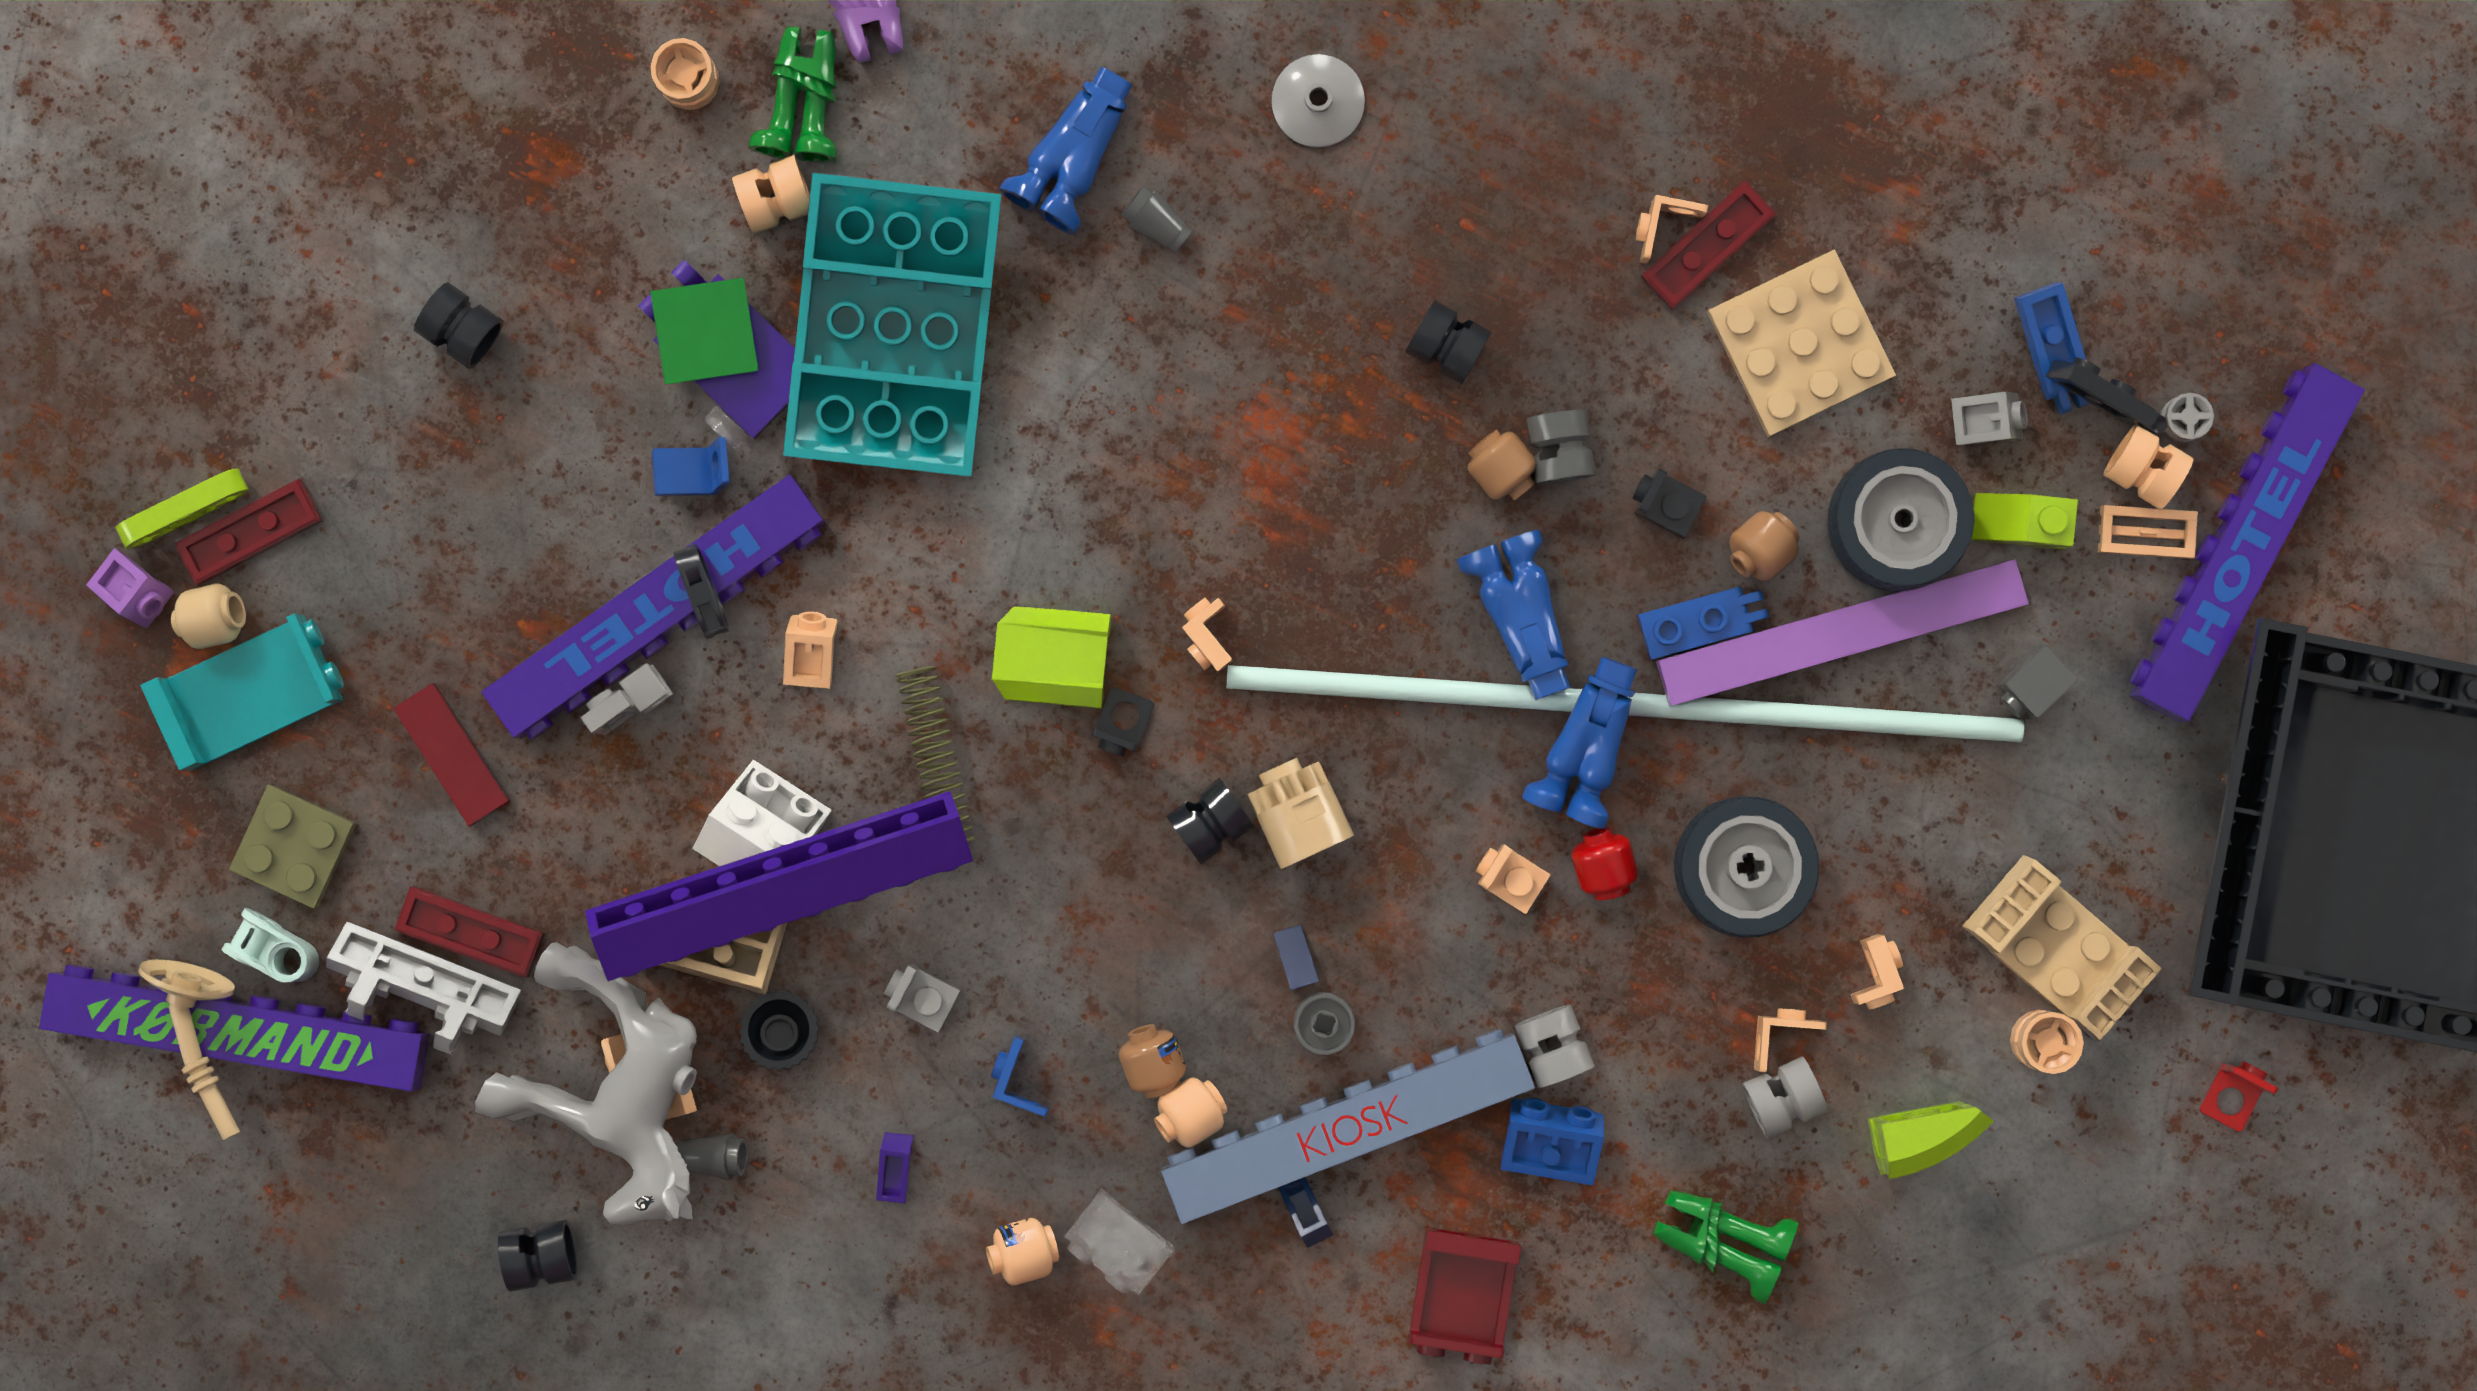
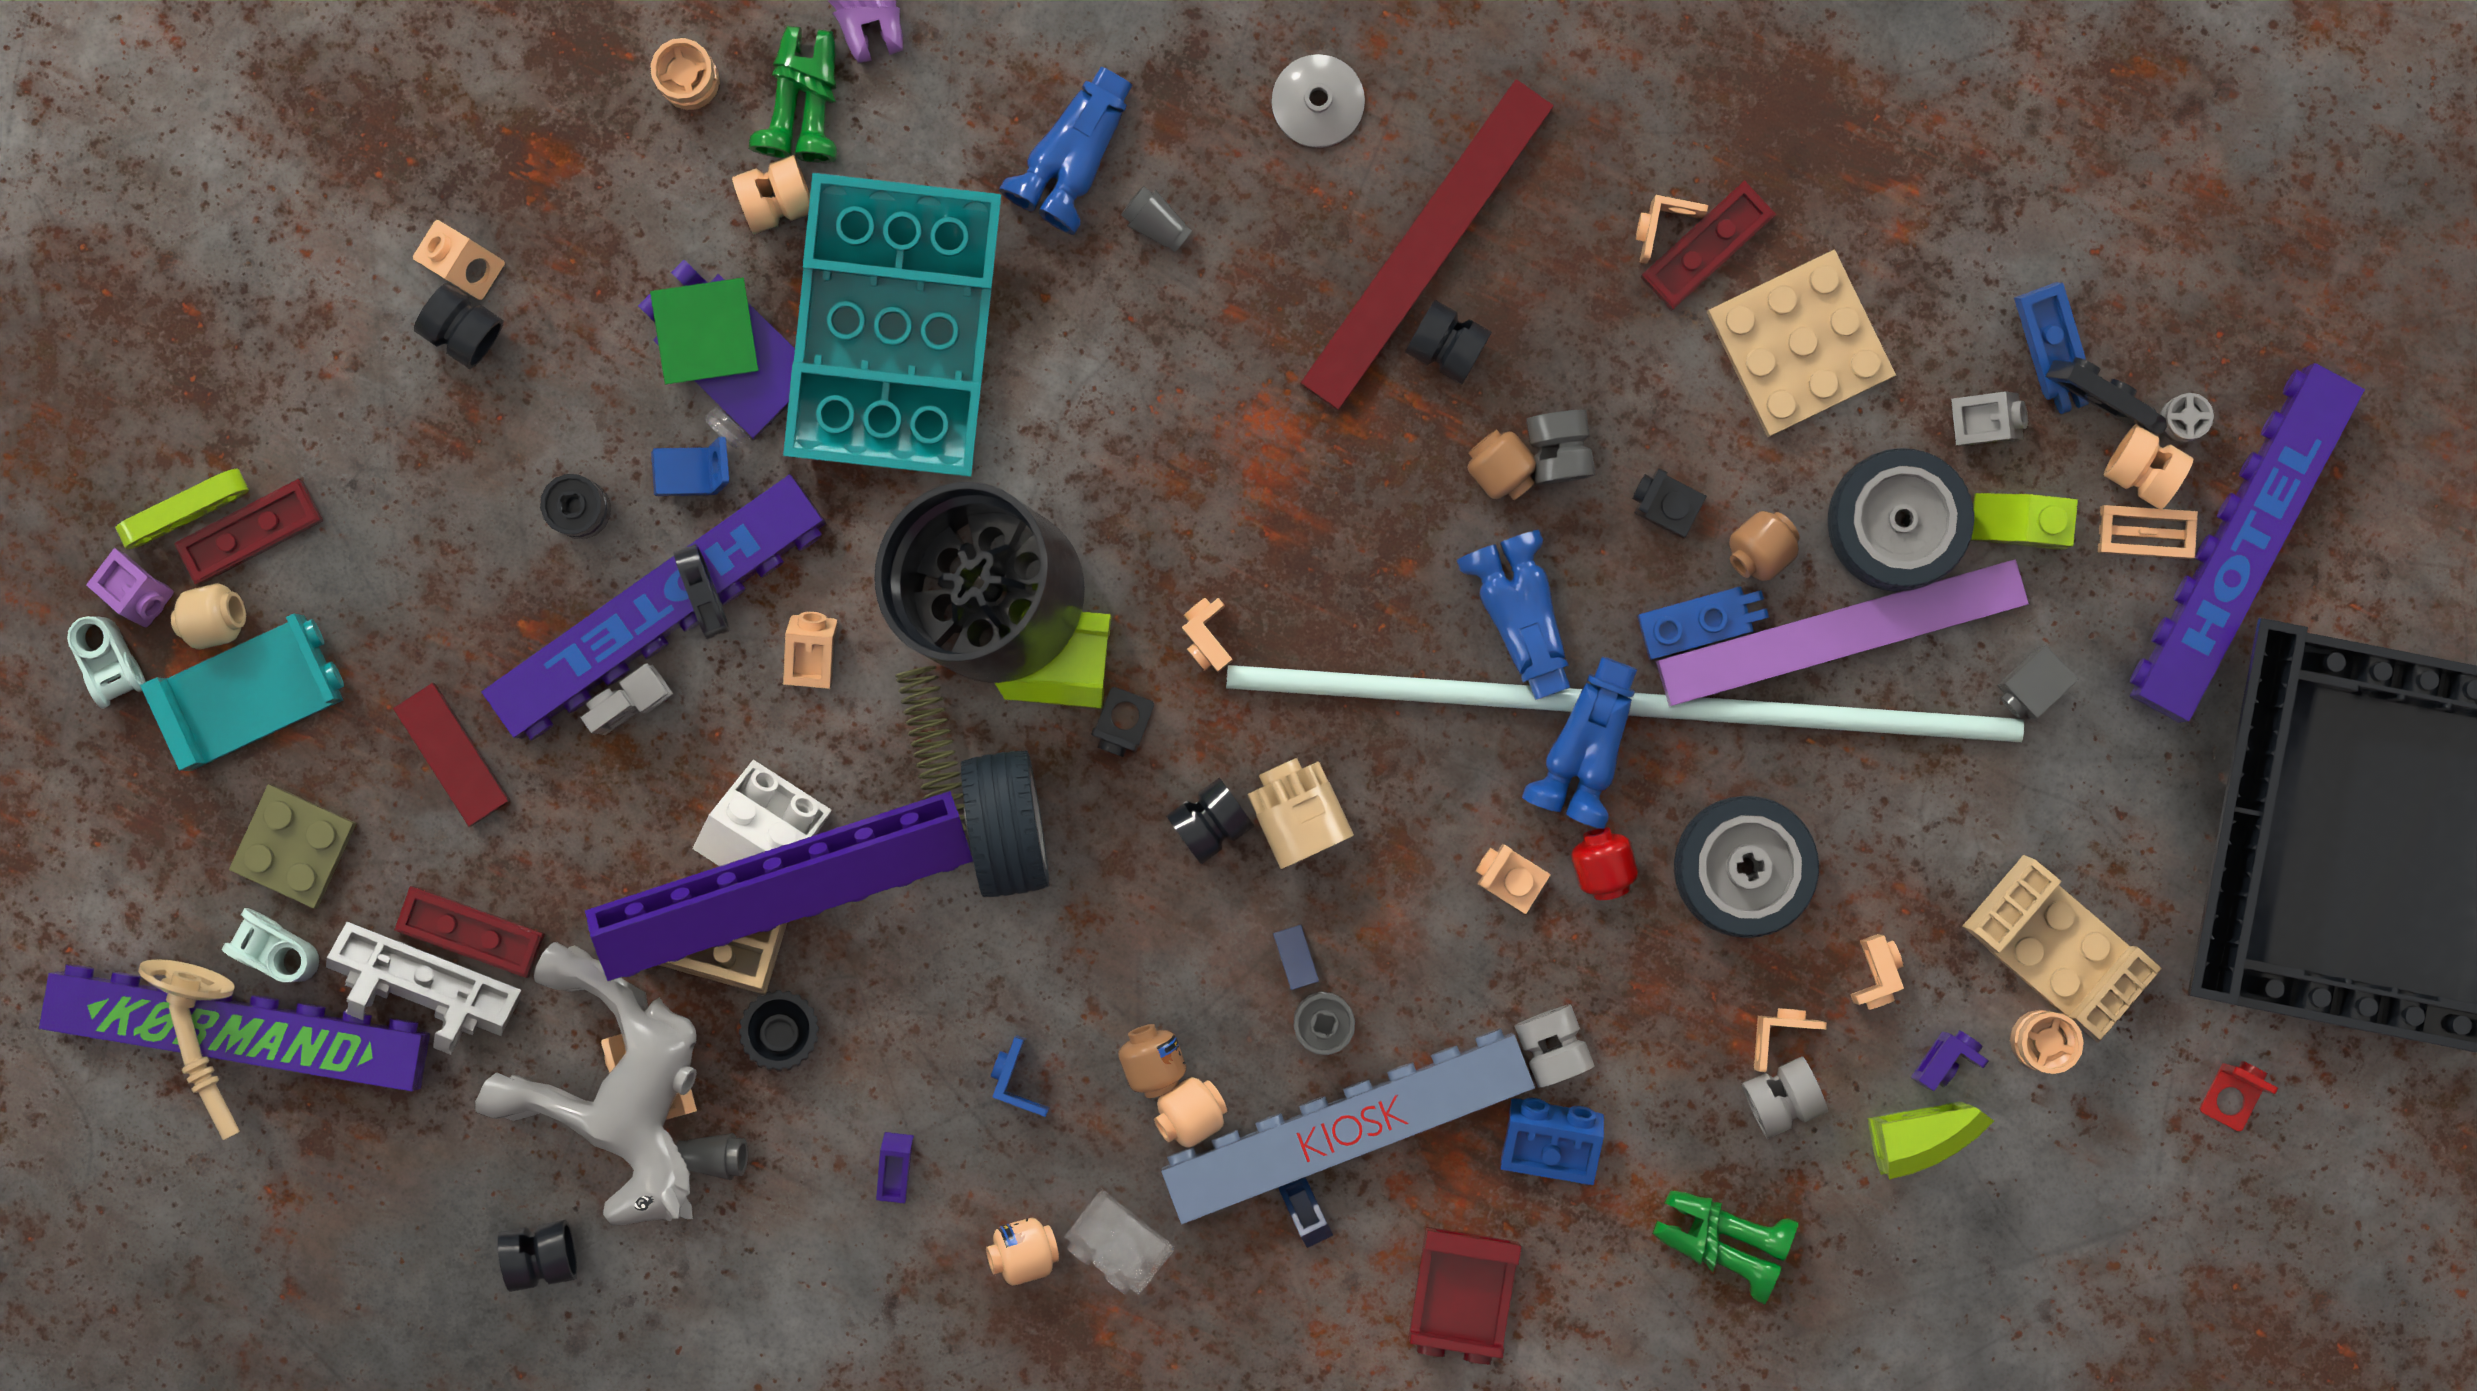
light grey bracket [884,964,961,1033] -> none
none -> light aqua piece [67,616,145,709]
none -> light nougat bracket [413,220,505,300]
none -> black wheel [540,474,611,539]
none -> black wheel [874,482,1085,683]
none -> black wheel [961,751,1049,897]
none -> dark red tile [1300,79,1554,411]
none -> dark purple bracket [1911,1030,1989,1091]

